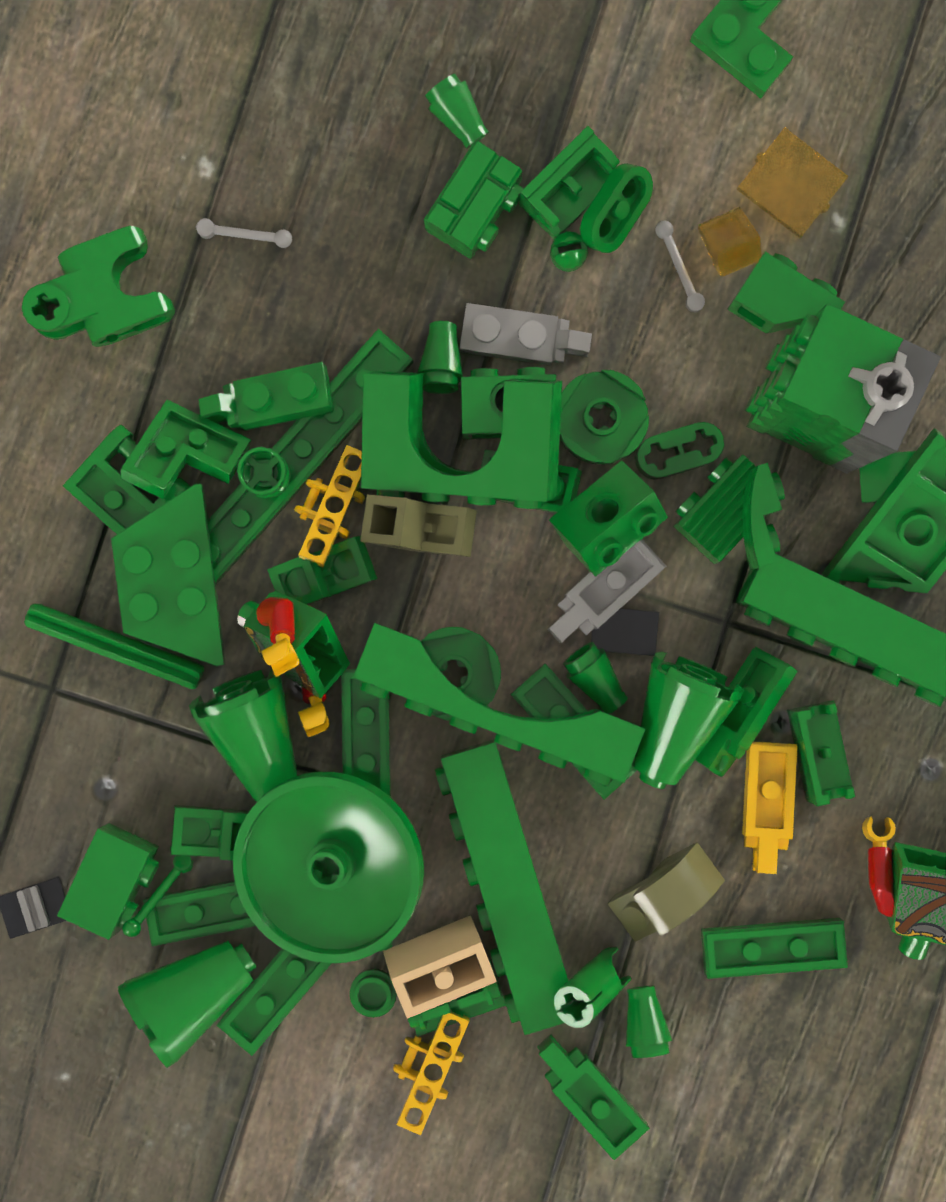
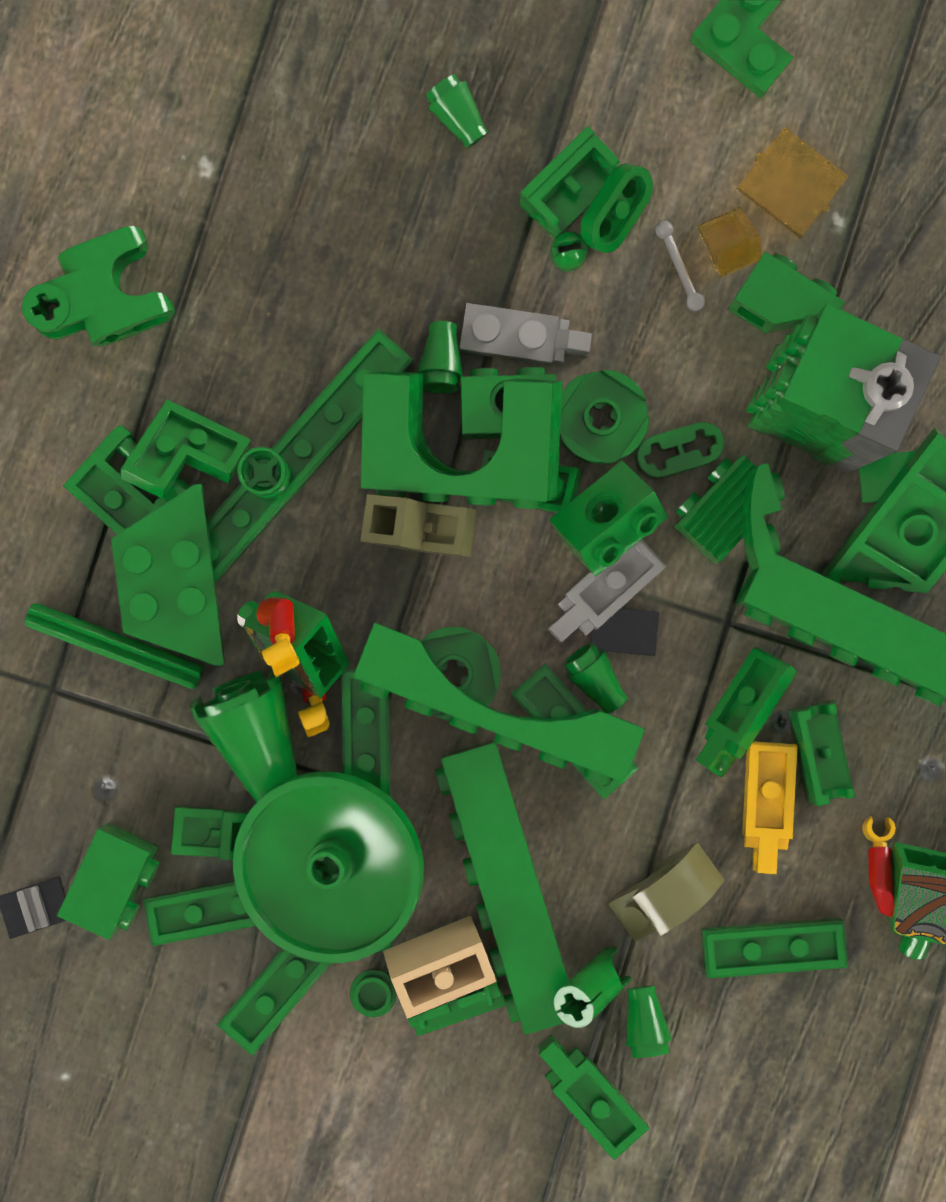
green cone [118,941,256,1068] -> none
green hinge [122,855,193,937] -> none
light grey hinge [196,218,292,248] -> none
green hinge [199,361,334,431] -> none
green slope [267,535,378,605] -> none
yellow piece [294,445,365,567] -> none
yellow piece [393,1010,470,1135] -> none
green brick [424,141,524,259] -> none
green cone [634,652,744,789] -> none

